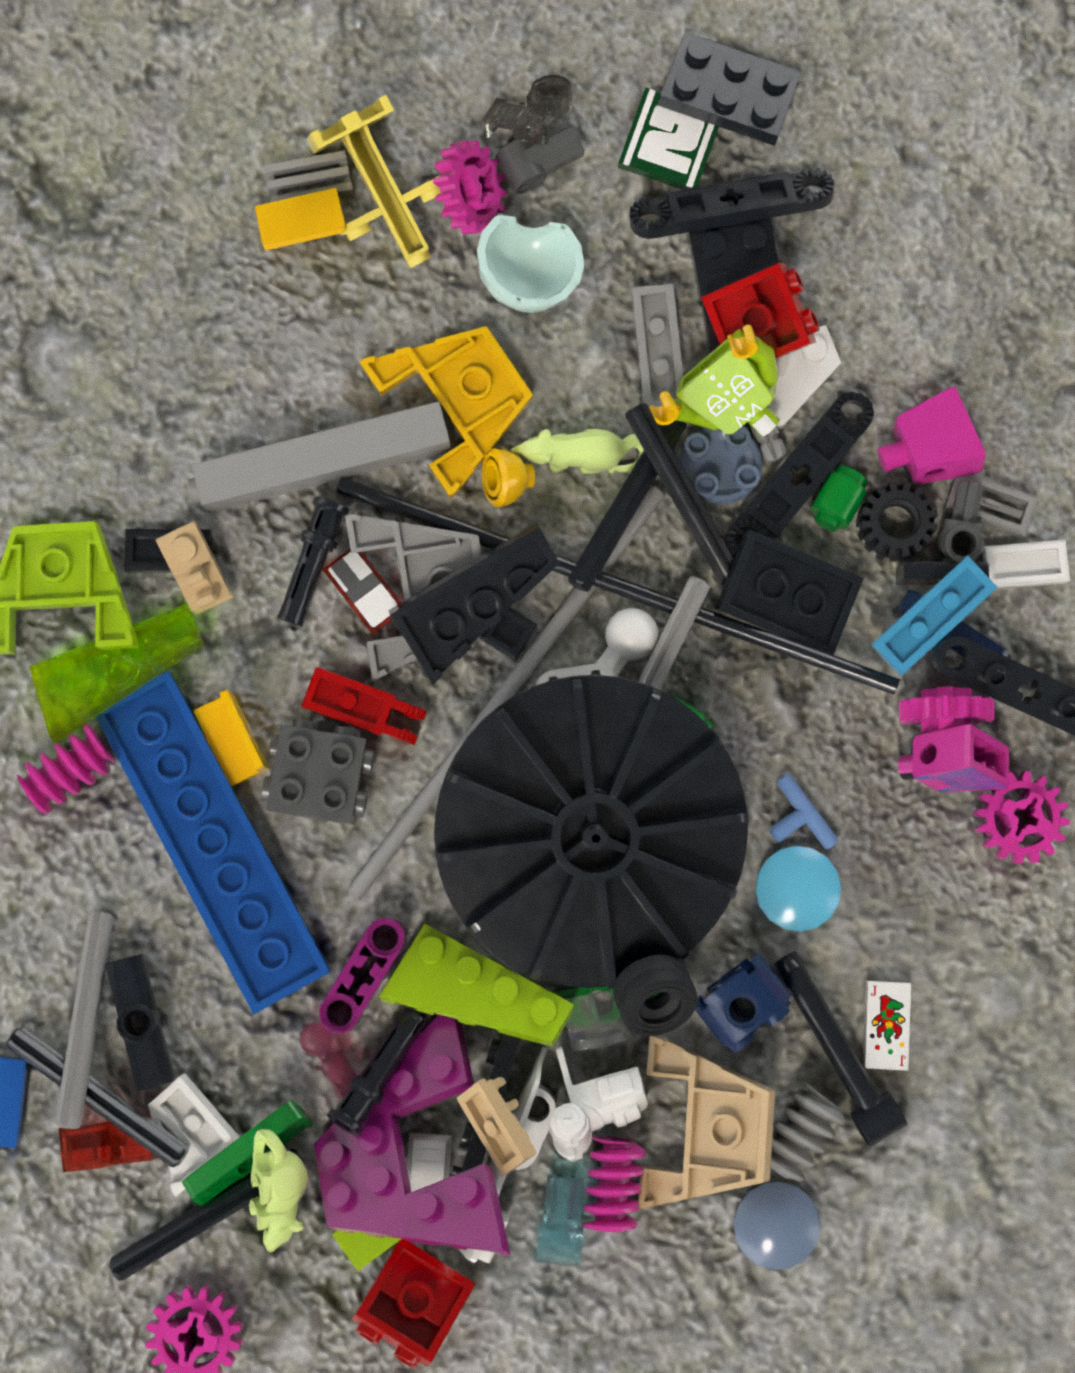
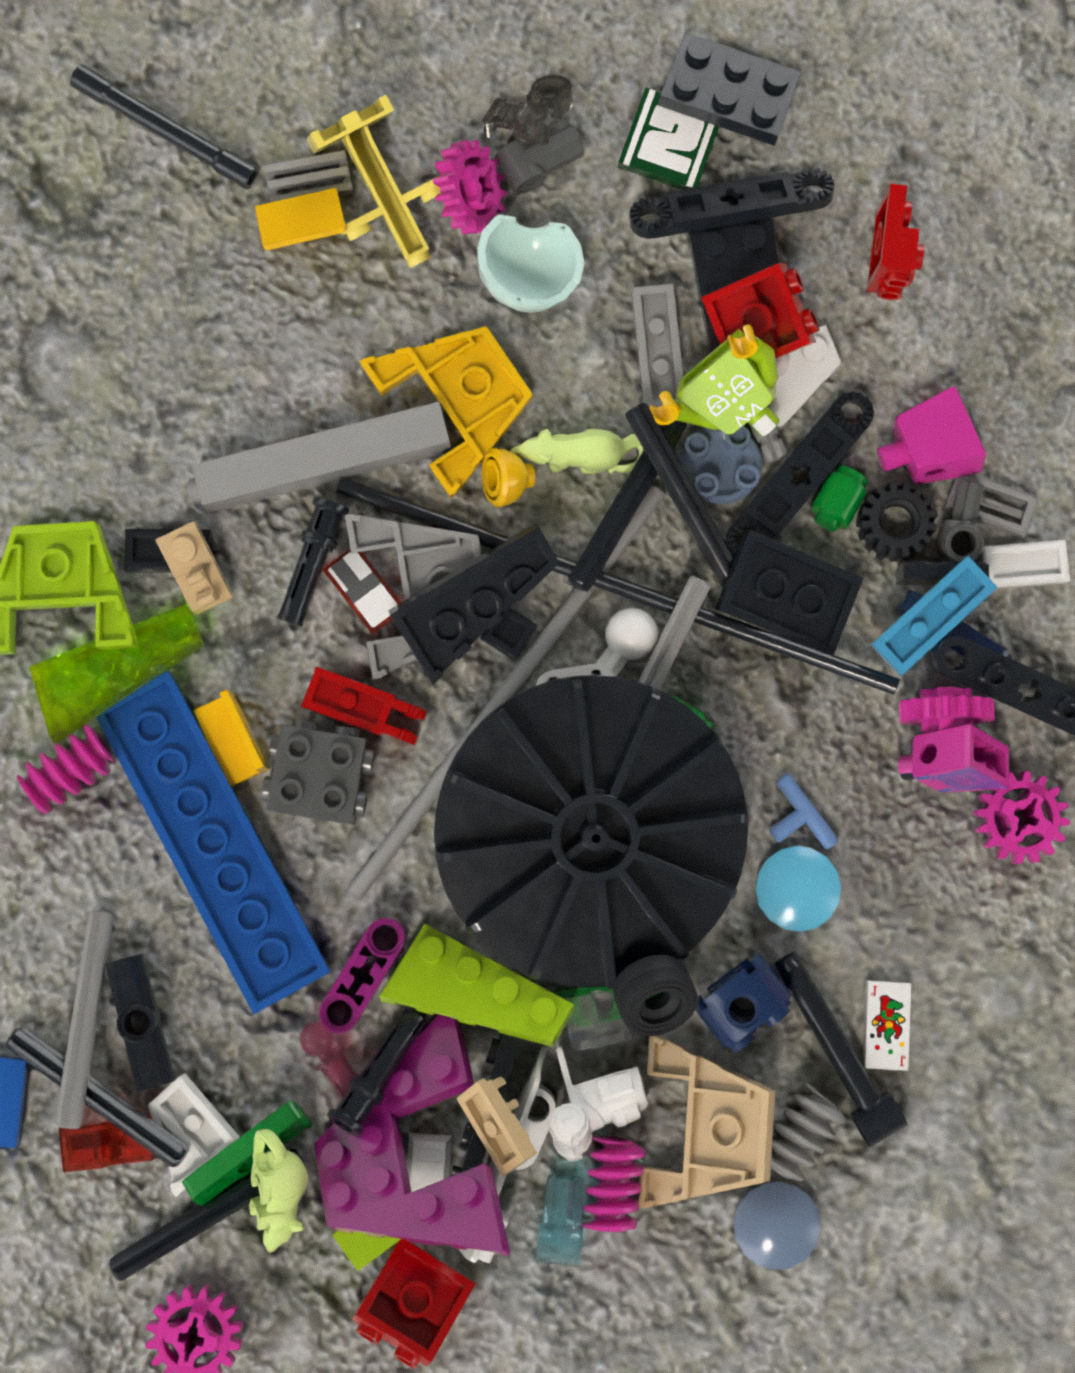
none -> black piece [70,64,259,190]
none -> red plate [866,183,925,300]

